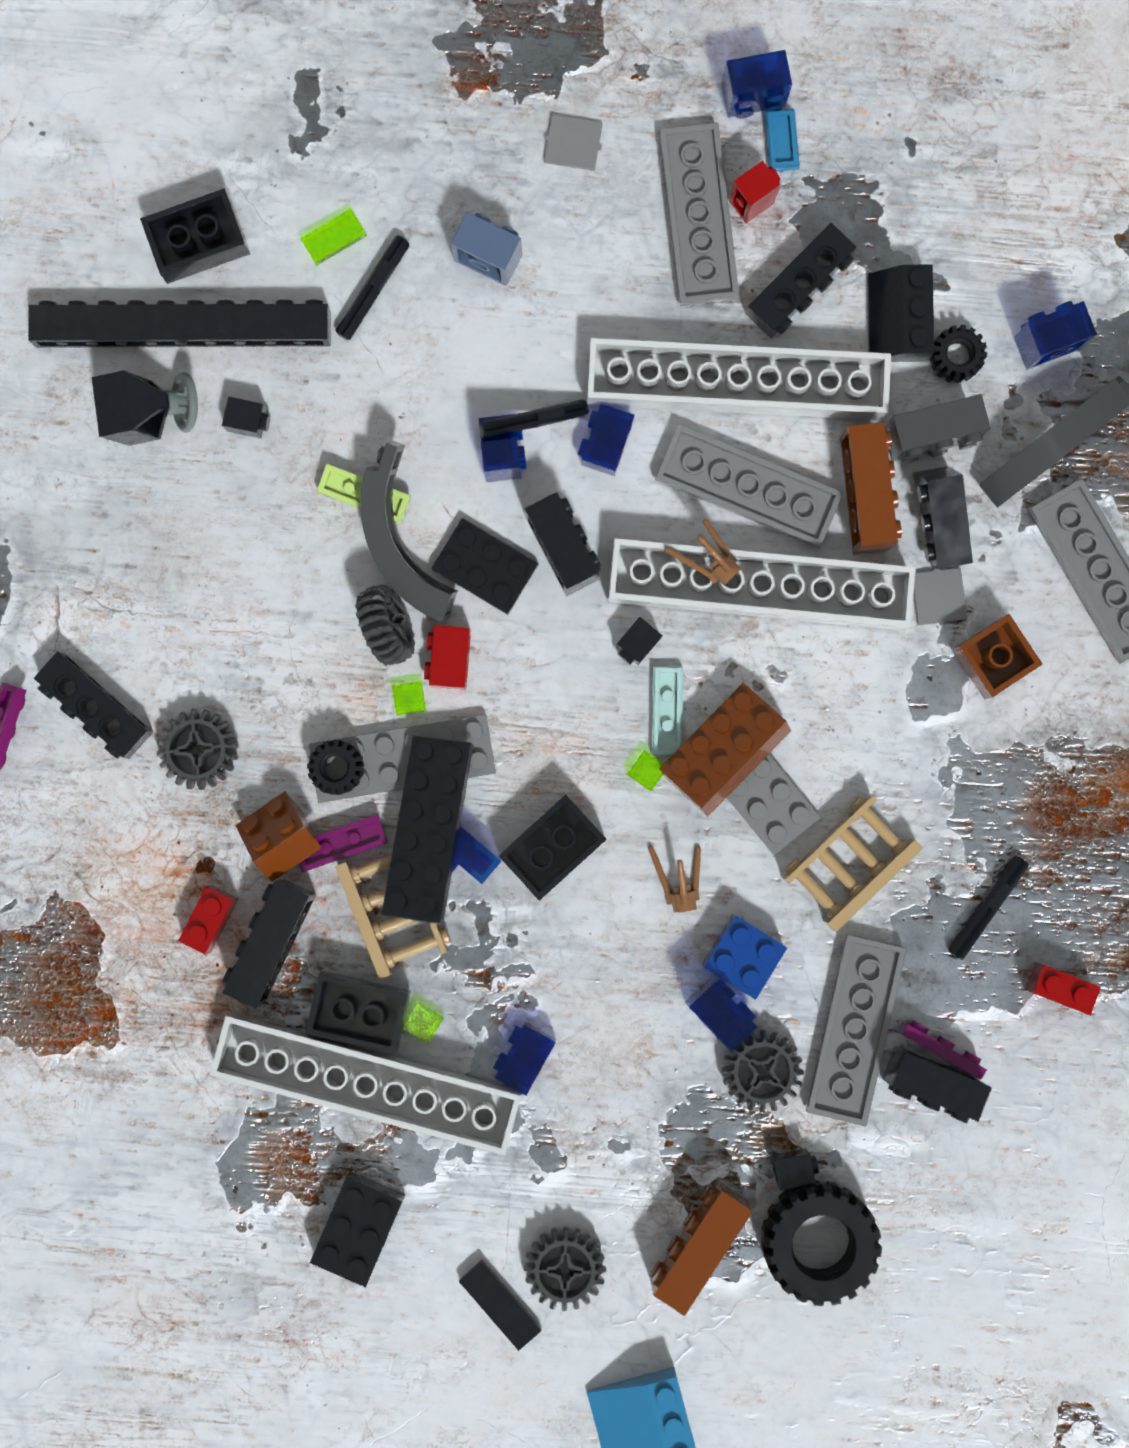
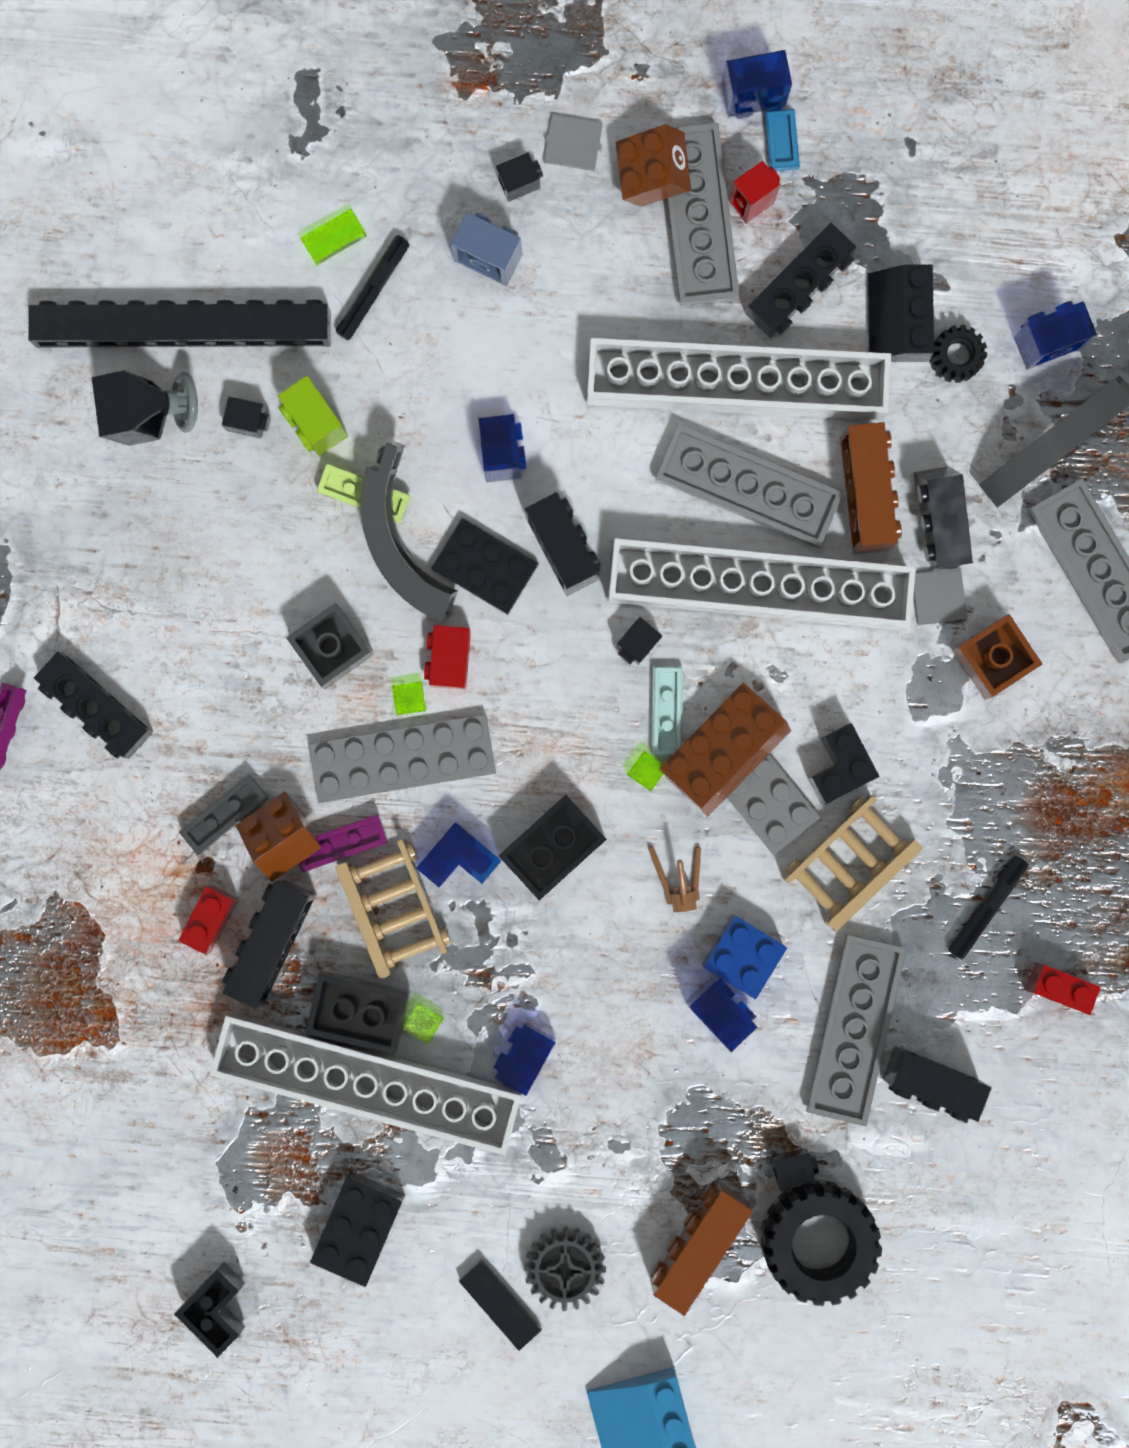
black brick [140,188,250,284] -> none
dark grey gear [157,709,239,790] -> none
black tyre [307,740,364,795] -> none
dark grey gear [355,584,415,666] -> none
black plate [381,736,474,925] -> none
black axle [479,399,589,439] -> none
clear blue brick [578,404,635,476] -> none
medium nougat plant [664,519,741,585] -> none
dark grey gear [721,1029,804,1113] -> none
dark grey brick [885,394,991,464] -> none
magenta plate [897,1020,987,1080] -> none
none -> black brick [174,1261,245,1358]
none -> dark grey plate [179,775,269,855]
none -> lime brick [277,376,348,456]
none -> dark grey brick [286,603,374,689]
none -> black brick [496,152,543,202]
none -> dark orange brick [615,124,691,207]
none -> black brick [808,723,880,805]

